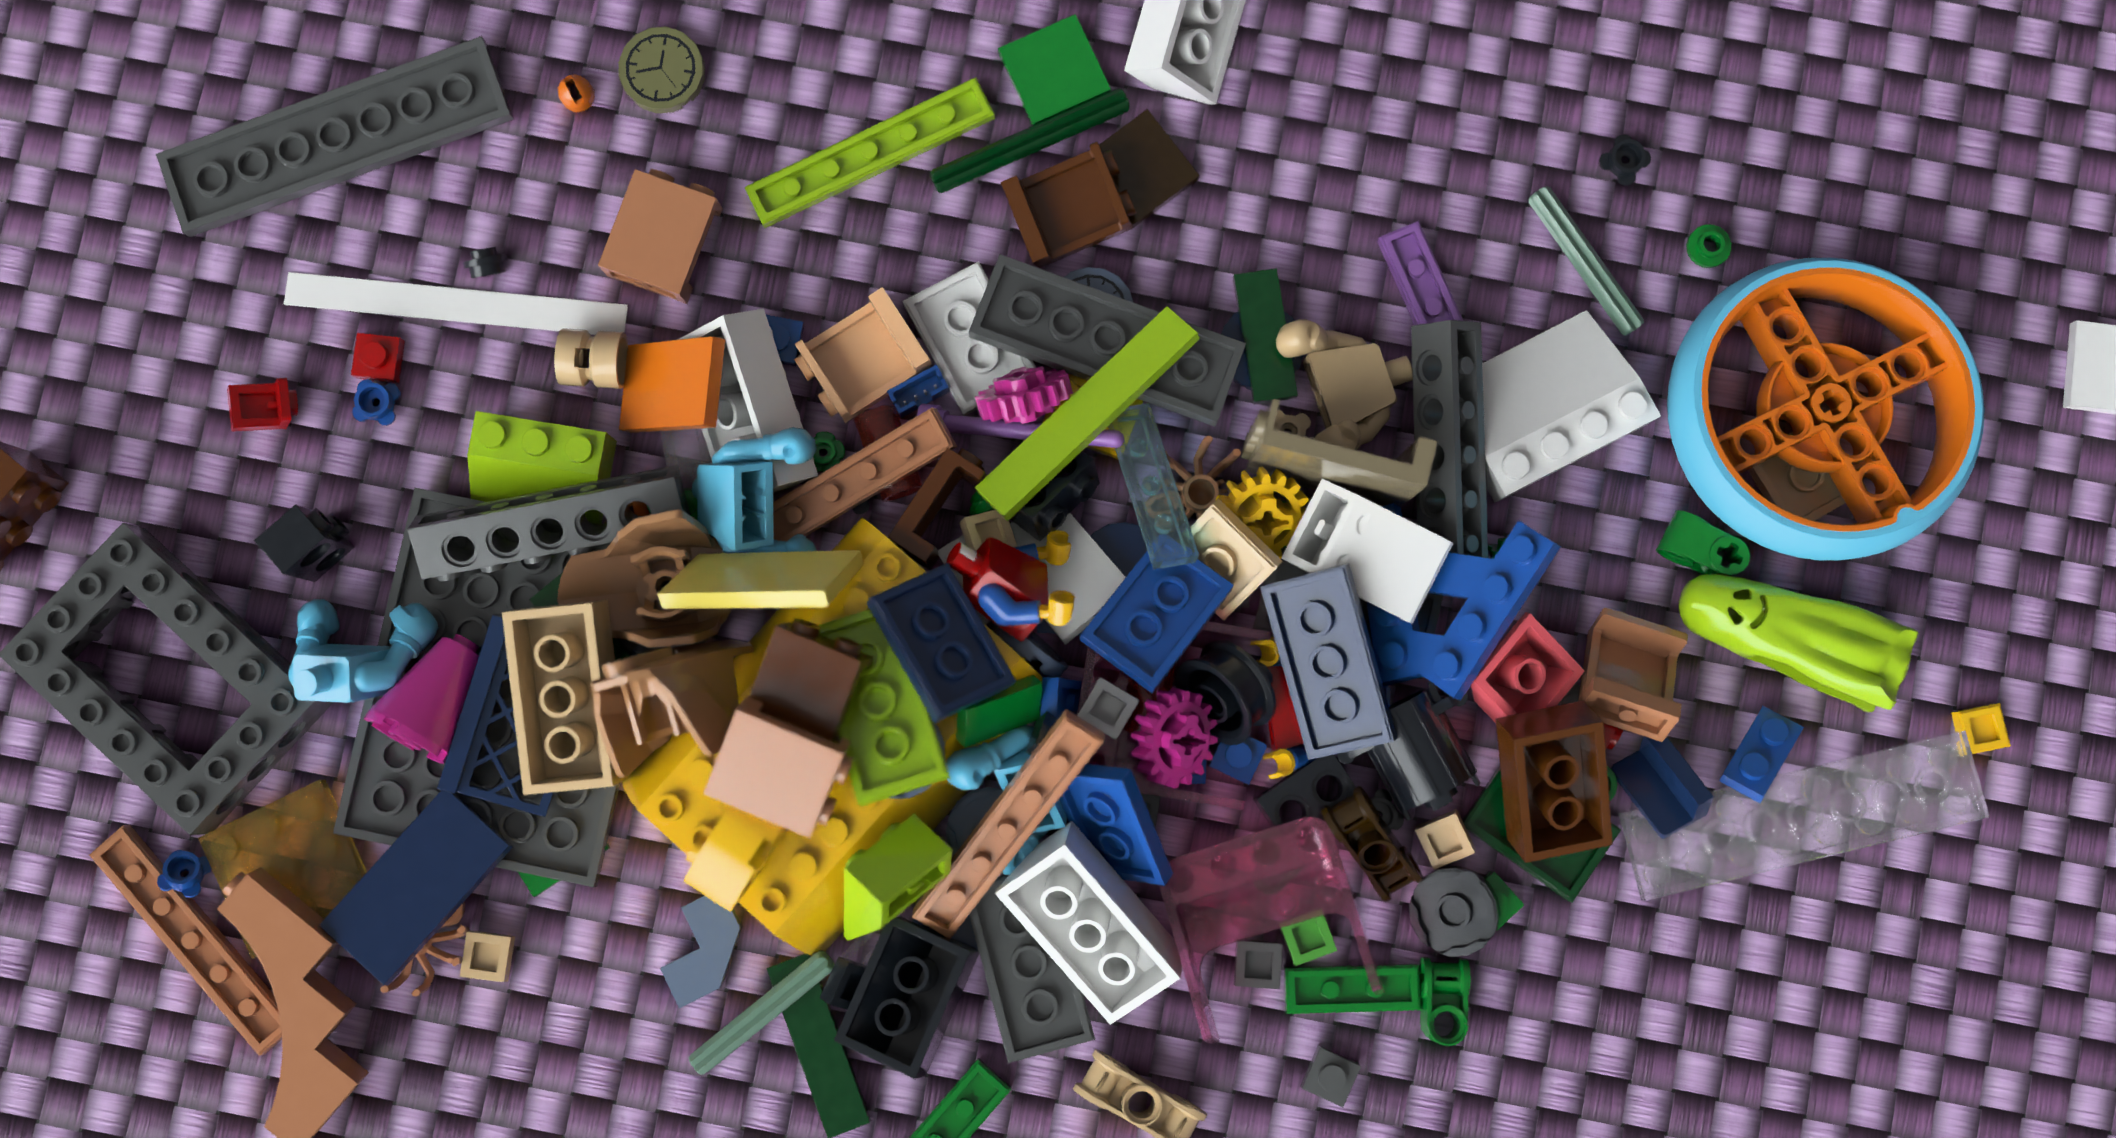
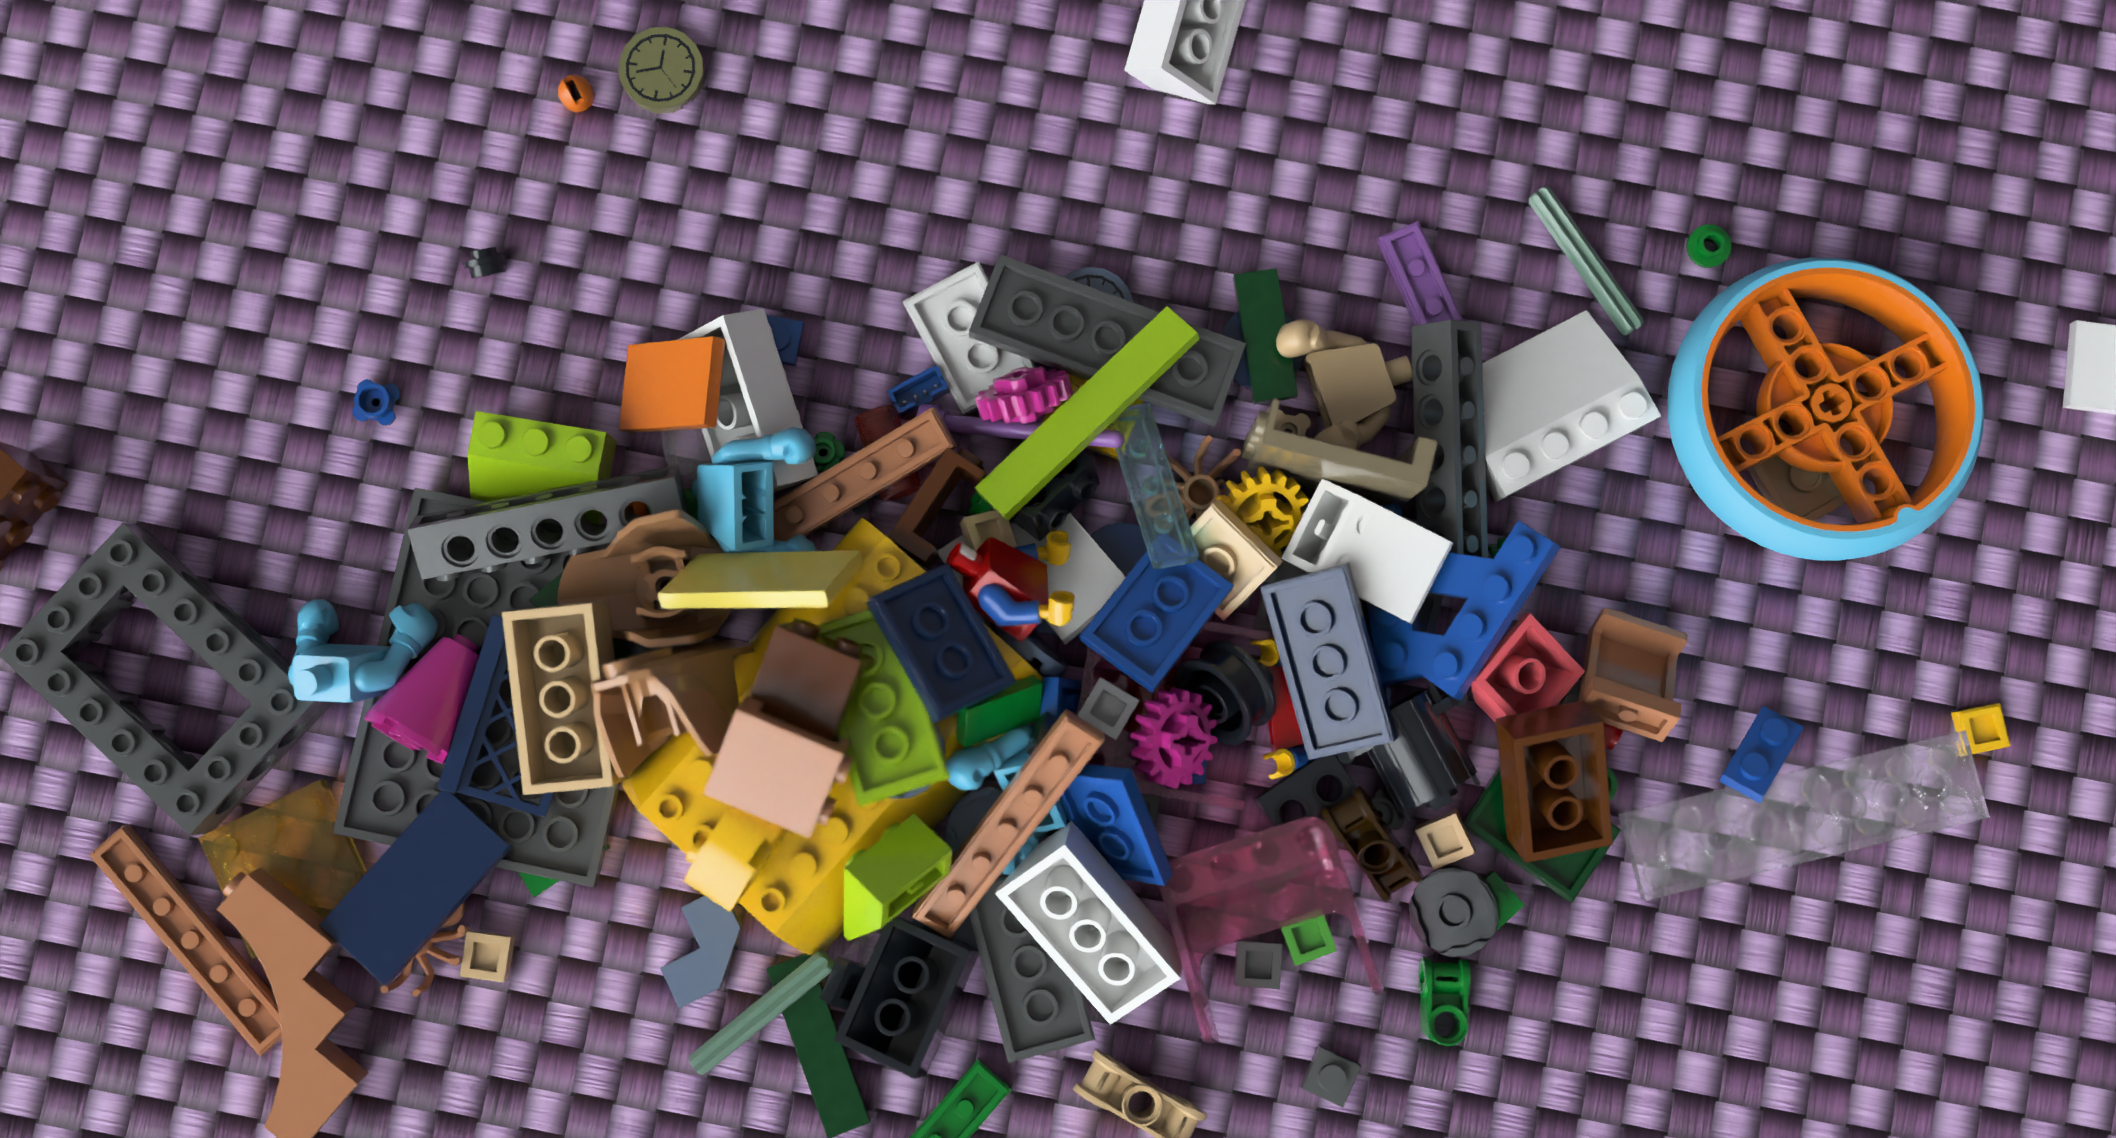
dark grey plate [156,36,514,237] -> none
blue plate [157,850,213,898] -> none
red bracket [227,378,298,432] -> none
black brick [254,504,355,582] -> none
white sticker [284,272,628,335] -> none
red plate [351,333,405,383] -> none
tan wheel [554,328,628,389] -> none
nougat panel [598,169,723,304] -> none
lime tile [744,77,995,229] -> none
light nougat panel [794,287,932,423] -> none
dark green axle [930,88,1130,193] -> none
green tile [998,14,1111,126] -> none
reddish brown panel [1001,141,1137,268] -> none
dark brown tile [1099,109,1200,230] -> none
blue plate [1208,736,1267,785] -> none
green tile [1284,964,1421,1014] -> none
black plate [1599,135,1651,186] -> none
dark blue panel [1611,736,1714,839] -> none
green piece [1656,510,1750,576] -> none
lime piece [1679,573,1919,713] -> none

